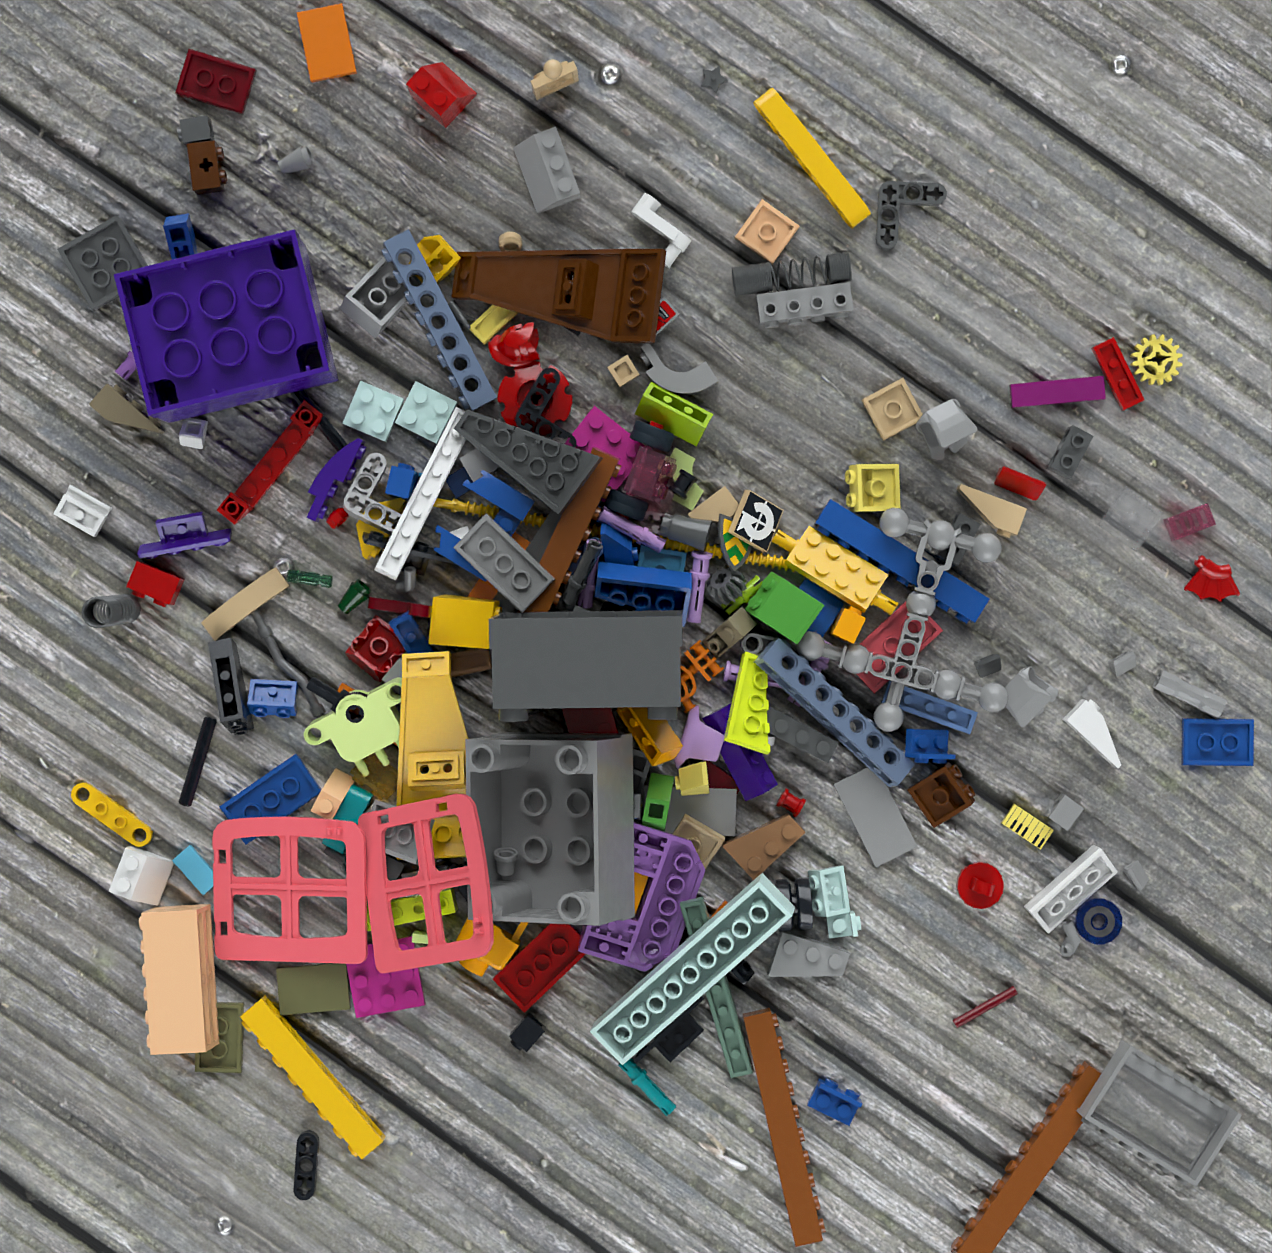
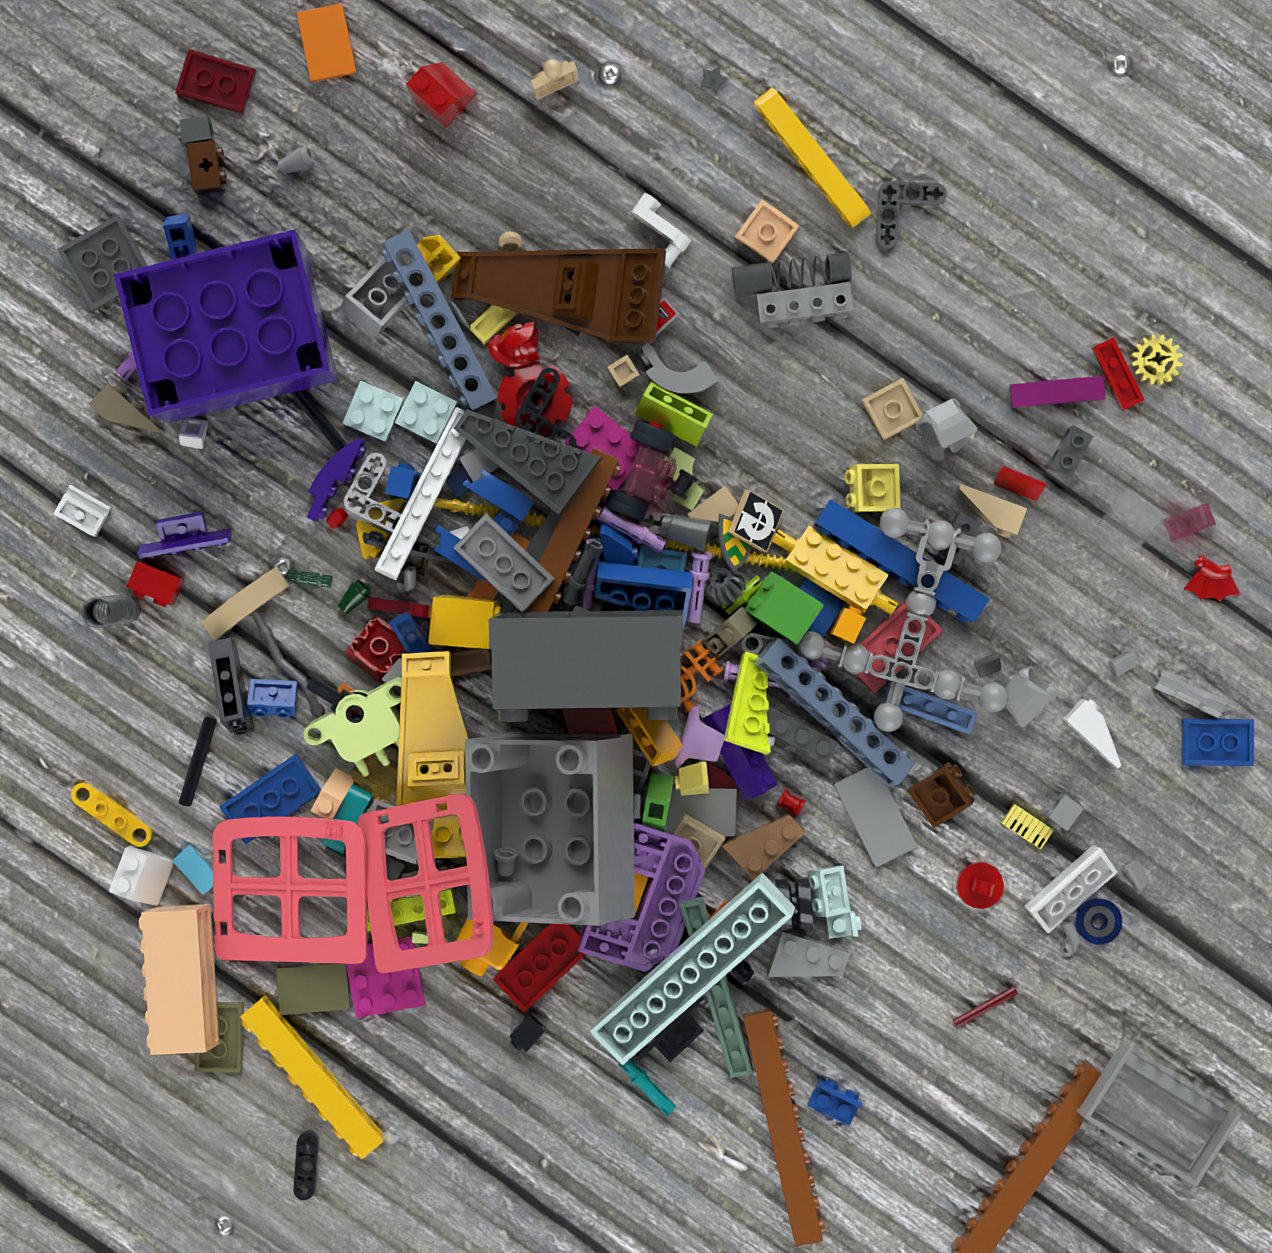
red slope [217,400,323,525] -> none
light grey slope [513,127,581,214] -> none
blue bracket [905,729,956,763] -> none

